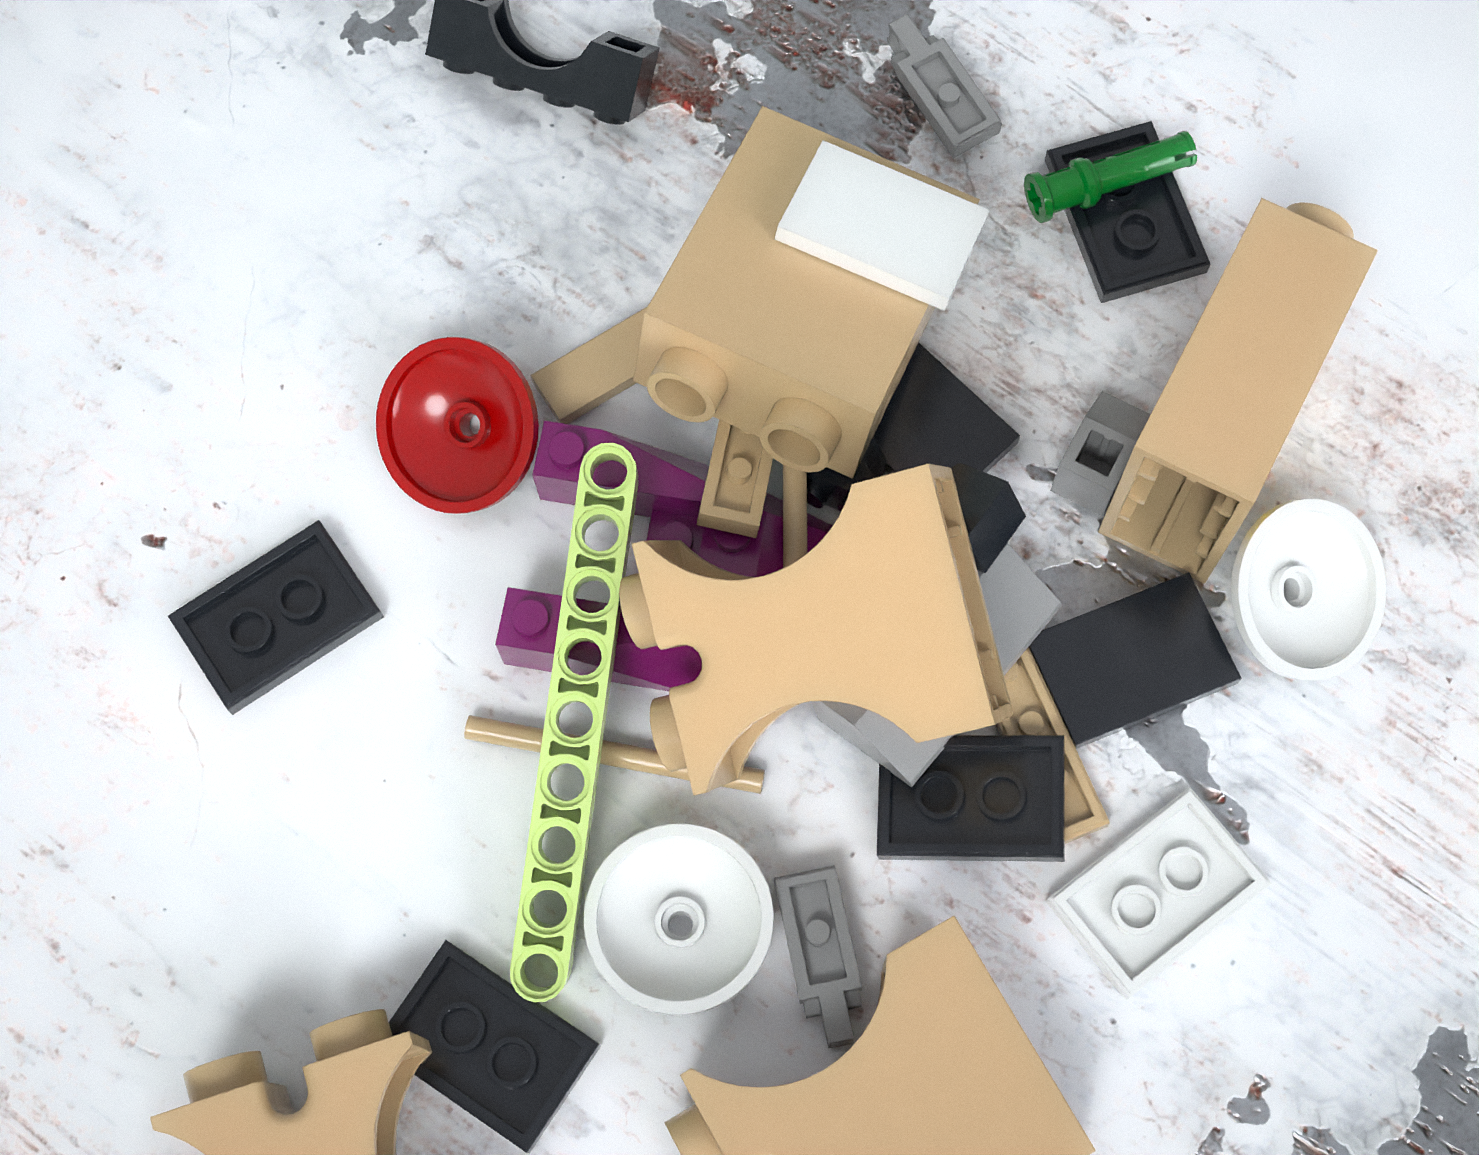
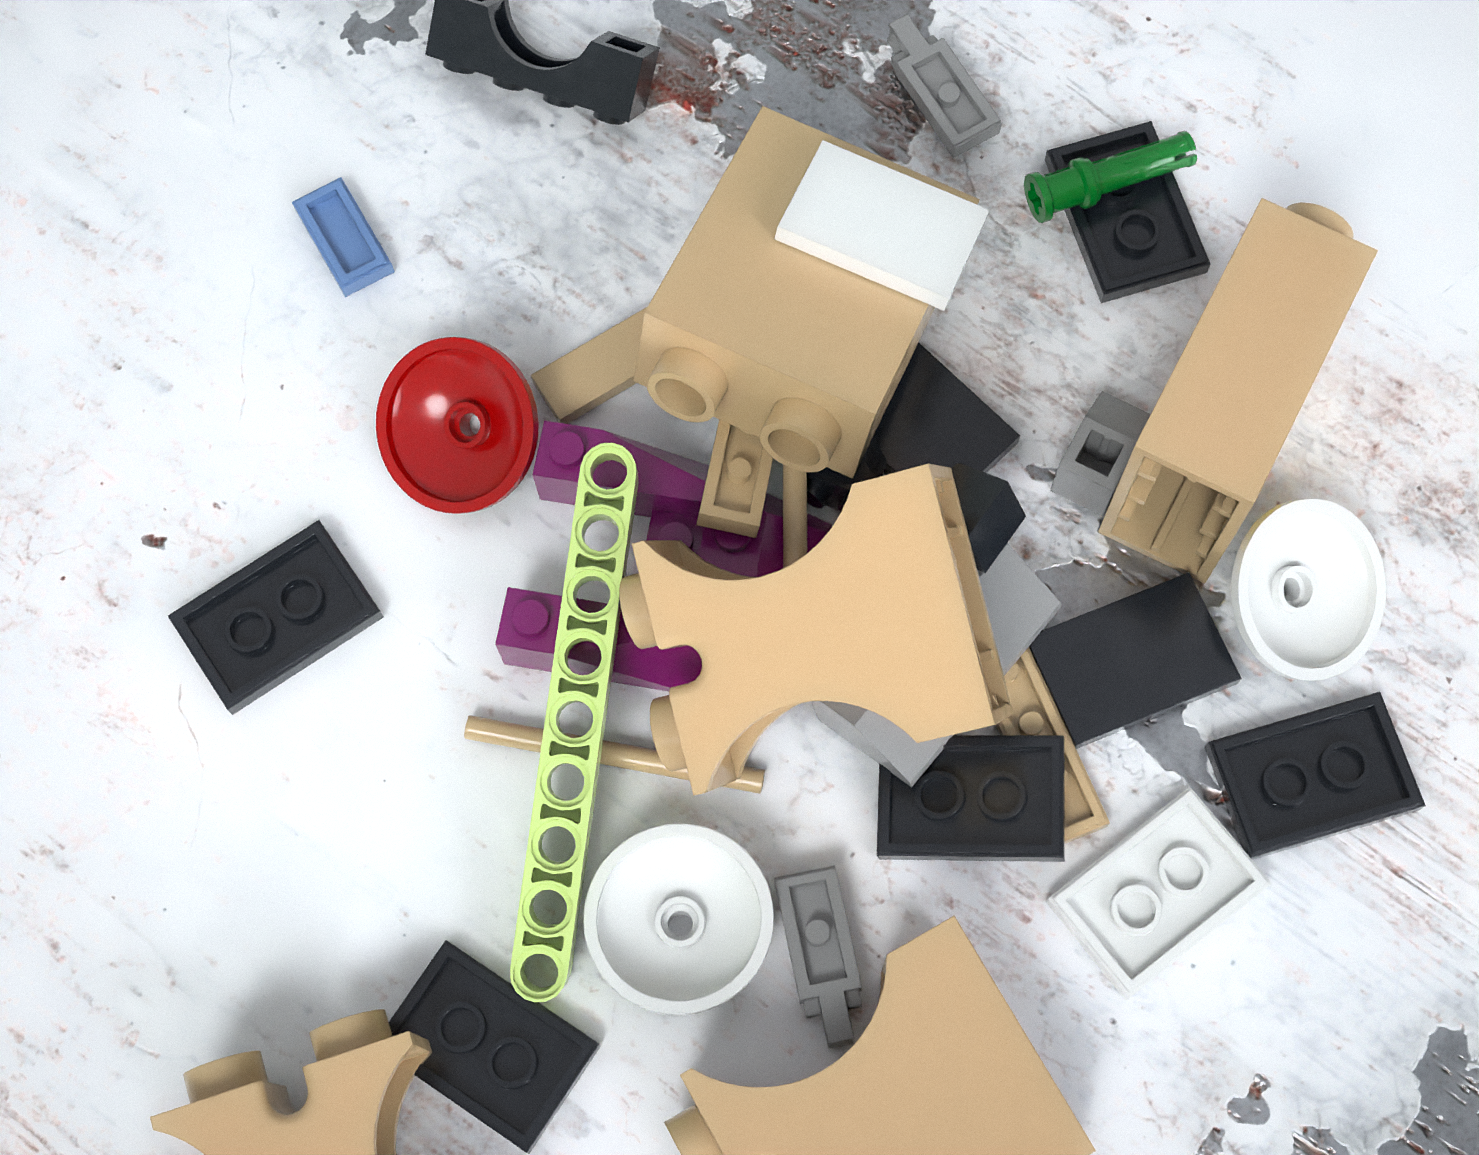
none -> medium blue tile [292,177,395,298]
none -> black tile [1205,692,1426,860]

